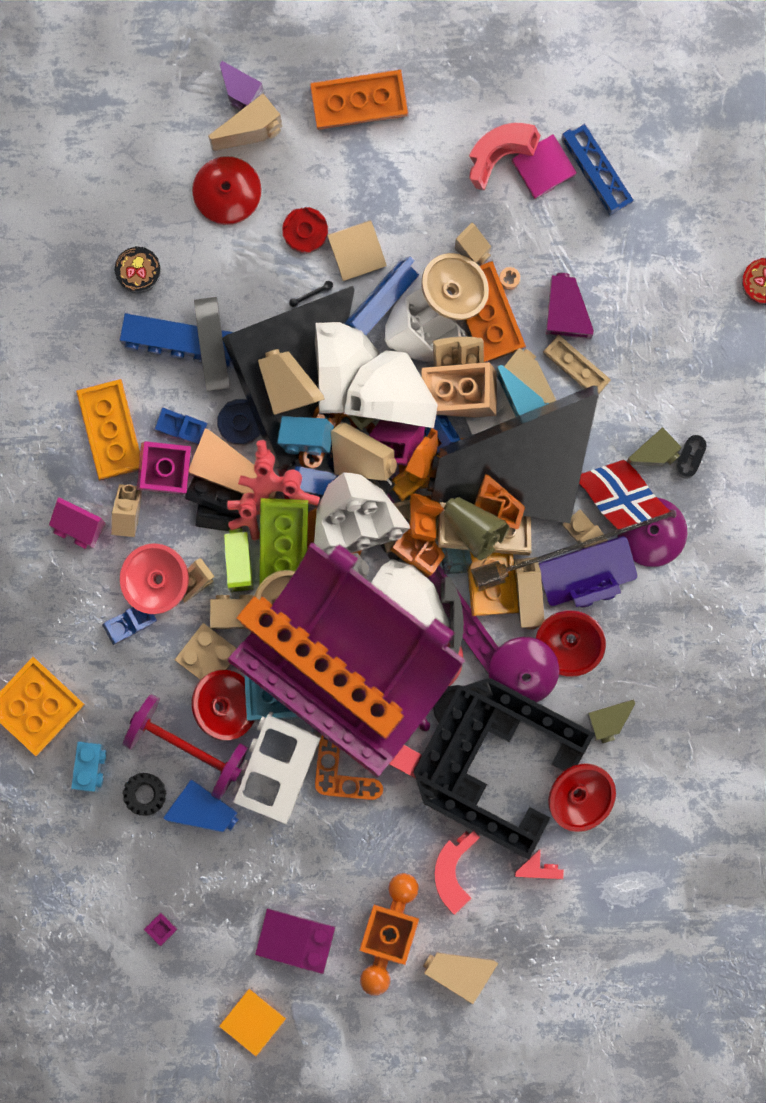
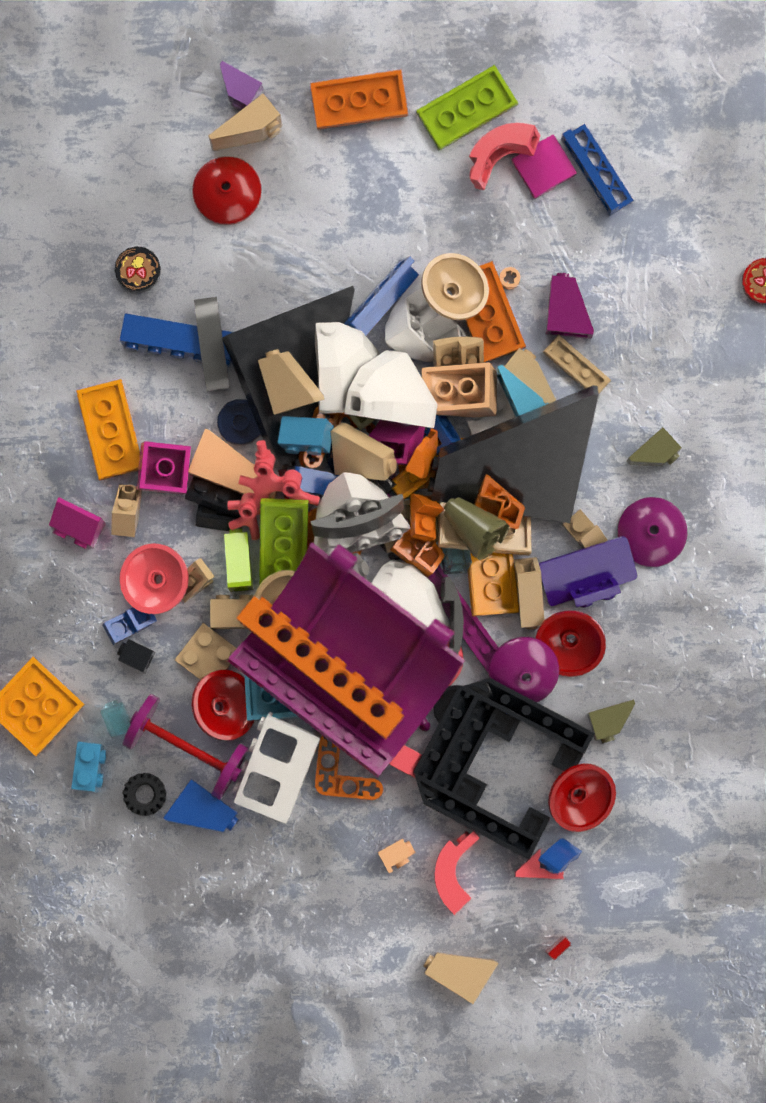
magenta plate [144,912,178,946] -> none
blue slope [154,407,208,445] -> none
light orange tile [219,988,286,1056] -> none
magenta slope [255,908,336,974] -> none
red tile [283,207,328,253] -> none
black hinge [289,281,333,307] -> none
tan slope [327,220,387,281] -> none
orange brick [359,873,419,996] -> none
tan slope [455,223,491,265] -> none
flag [471,460,677,592] -> none
black beam [676,435,707,479] -> none
none -> clear light blue brick [100,700,131,738]
none -> black brick [117,639,156,674]
none -> dark grey slope [311,494,405,539]
none -> light nougat brick [378,839,416,873]
none -> lime tile [416,65,518,151]
none -> blue slope [538,838,582,874]
none -> red tile [545,936,571,960]

